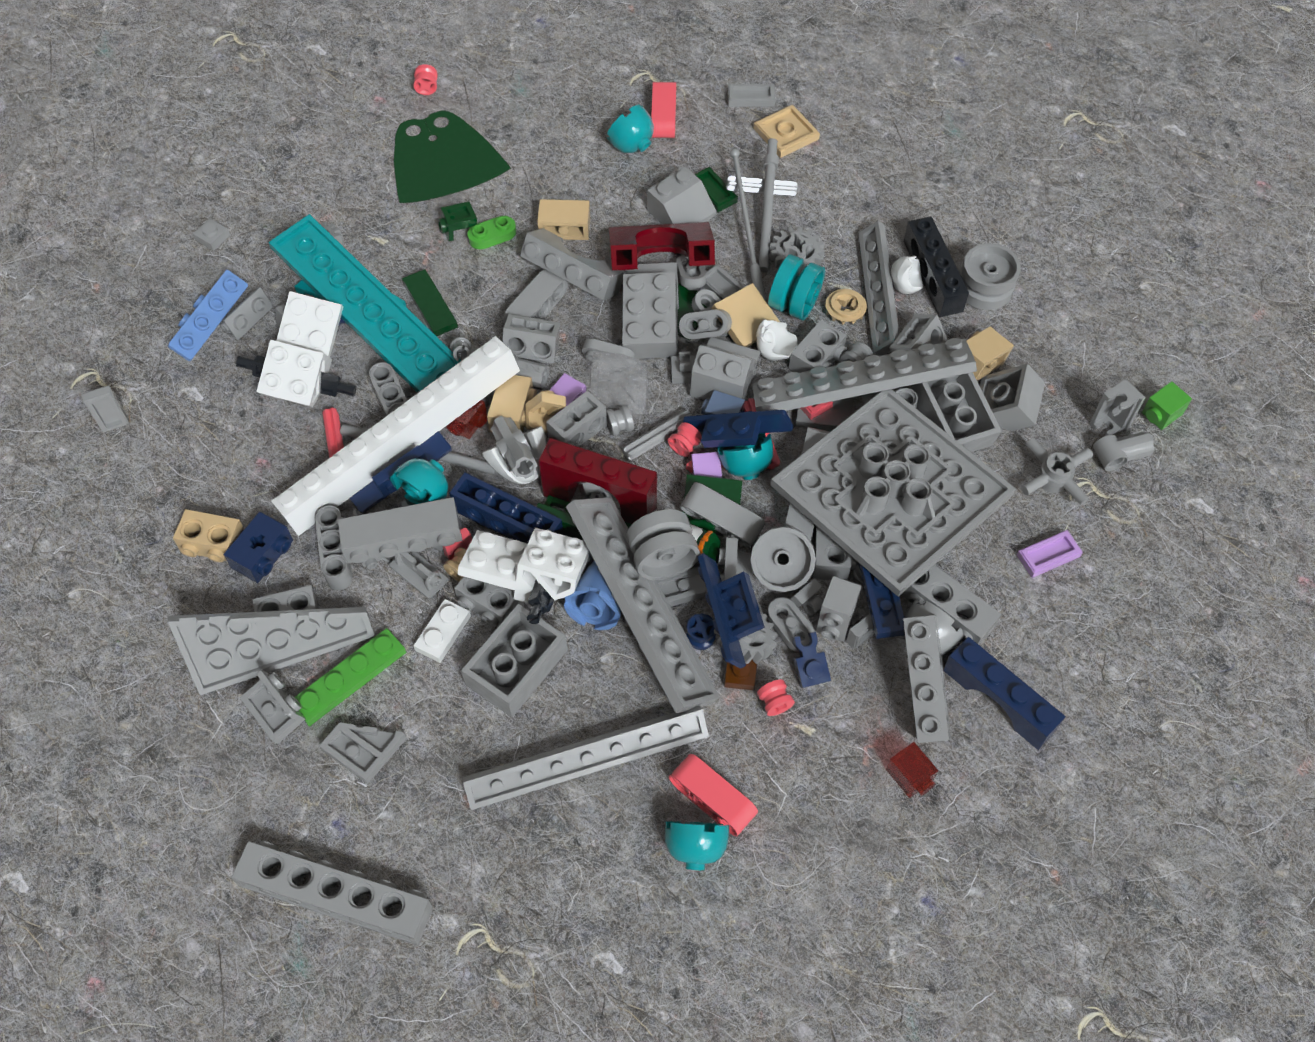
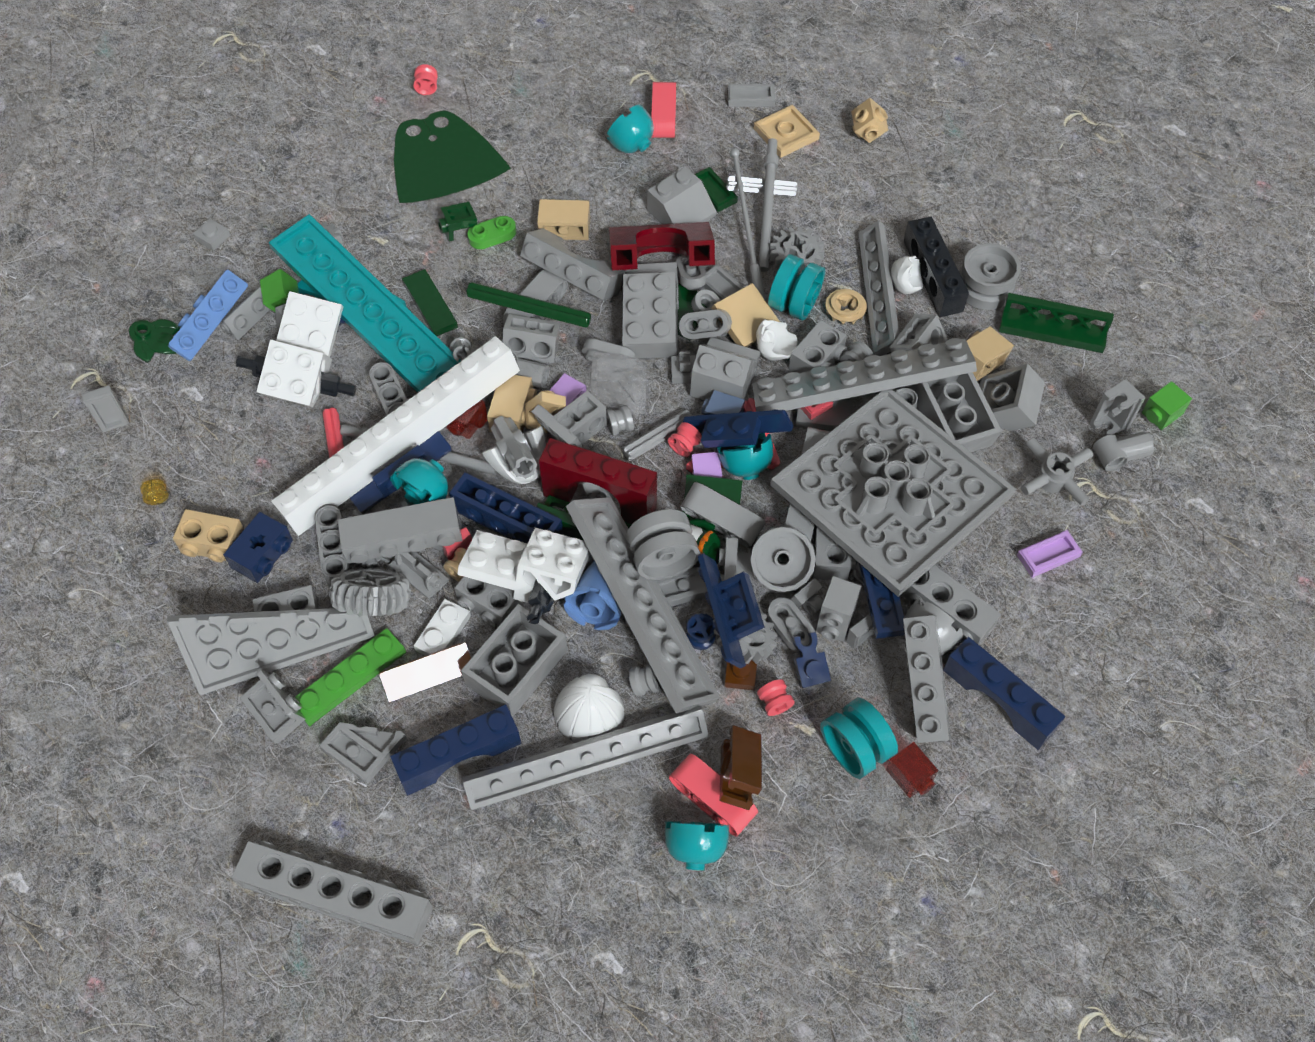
none -> dark green plate [129,319,180,363]
none -> clear yellow bush [140,479,169,505]
none -> bright green brick [260,269,299,313]
none -> light grey gear [329,568,411,617]
none -> tile [379,642,471,702]
none -> dark blue arch [390,705,522,796]
none -> dark green axle [466,282,591,328]
none -> light grey tile [531,405,583,448]
none -> white hair [554,674,624,742]
none -> light grey wheel [629,663,663,696]
none -> reddish brown piece [719,725,762,810]
none -> teal wheel [820,697,898,779]
none -> tan brick [851,98,888,143]
none -> dark green fence [999,293,1114,353]

